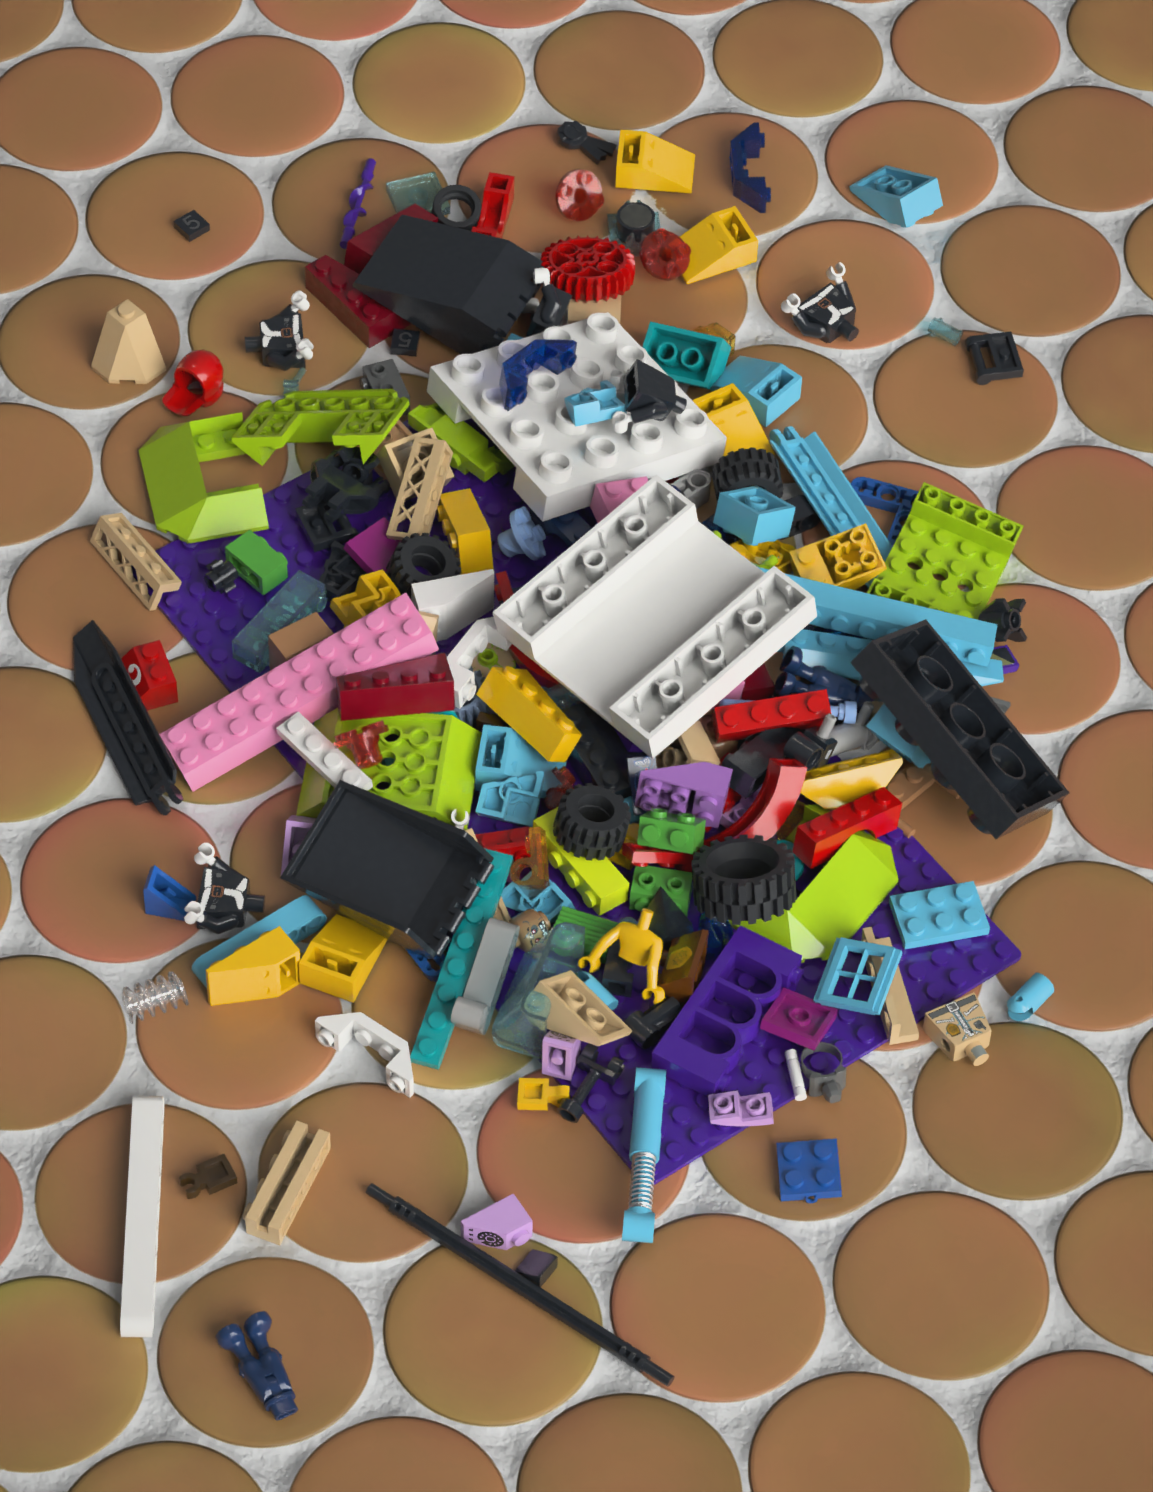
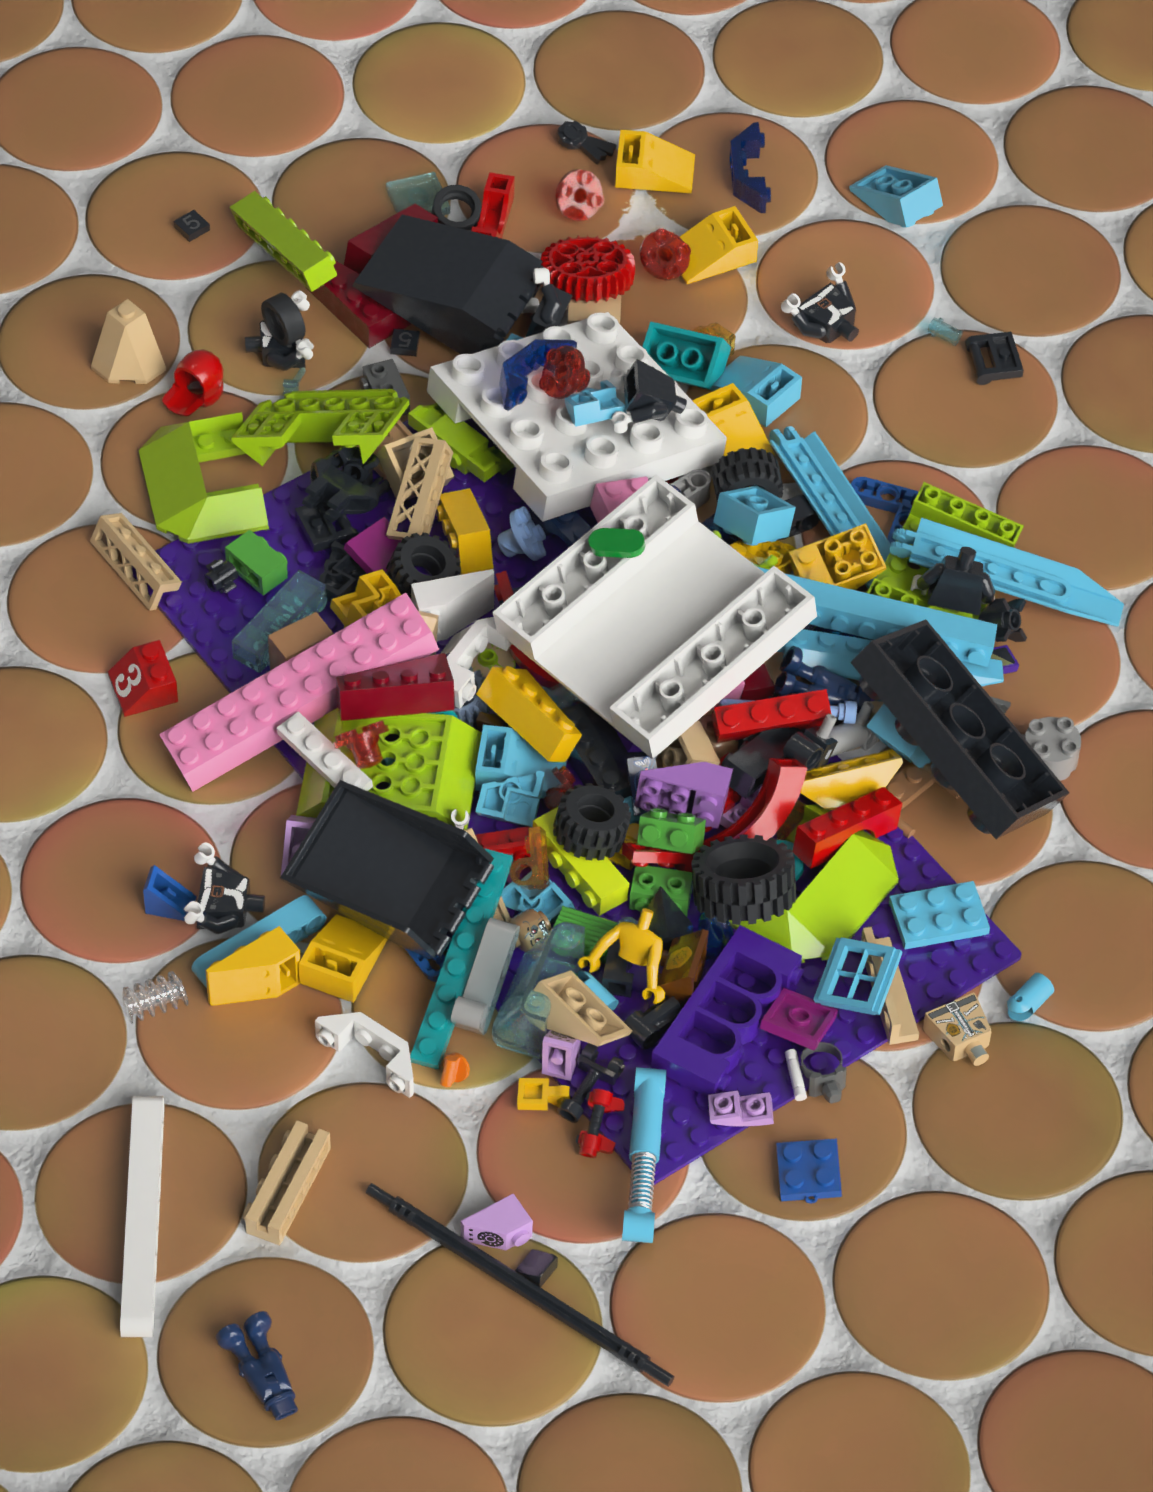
black hinge [73,620,184,816] -> none
dark brown plate [179,1154,238,1199] -> none
dark purple piece [340,158,376,249] -> none
piece [607,200,663,257] -> none
none -> lime brick [230,191,337,292]
none -> black tyre [261,292,306,346]
none -> orange plate [440,1052,470,1087]
none -> white sticker [441,624,473,654]
none -> clear red plate [539,345,590,399]
none -> red piece [575,1089,625,1158]
none -> green tile [588,528,646,558]
none -> medium azure hinge [889,518,1124,627]
none -> black torso [910,547,995,615]
none -> light grey brick [1025,717,1081,781]

